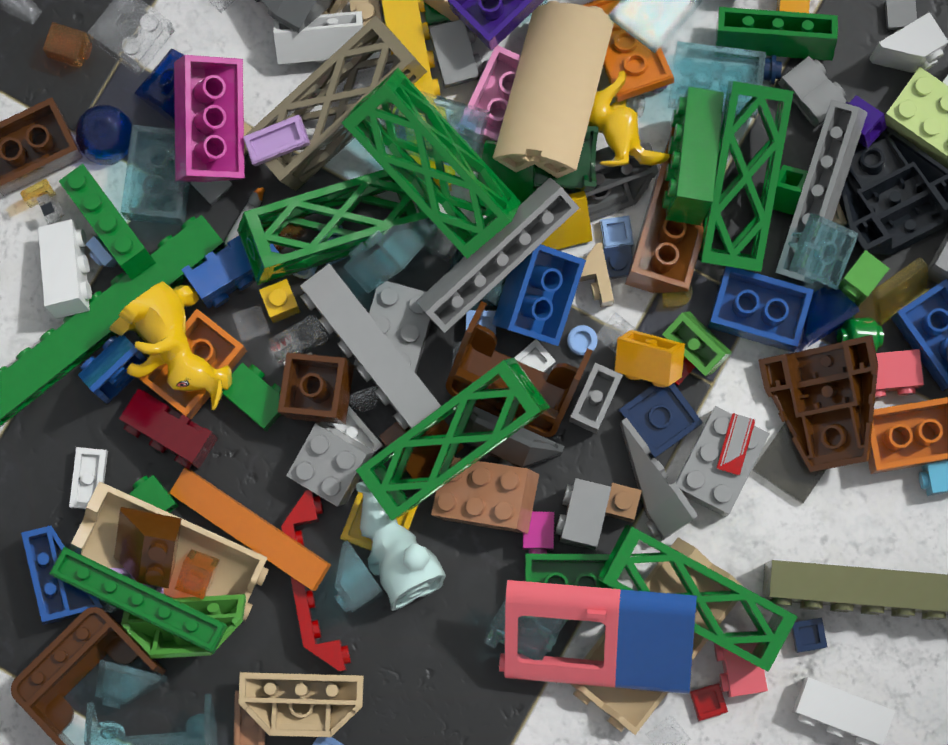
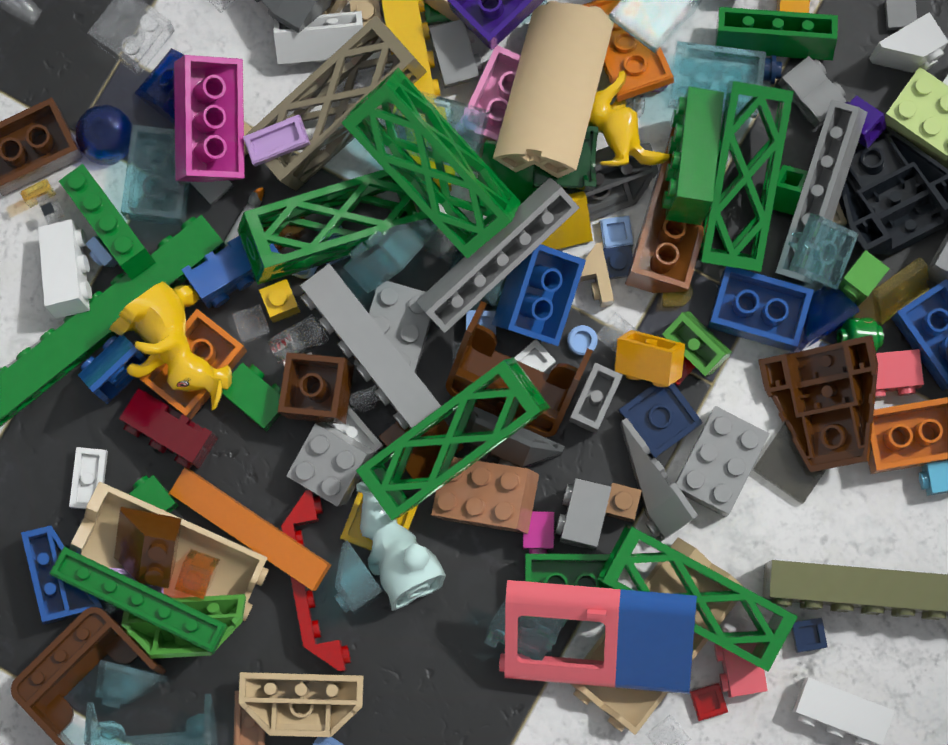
clear orange brick [43,22,92,67] -> none
sticker [717,413,755,475] -> none

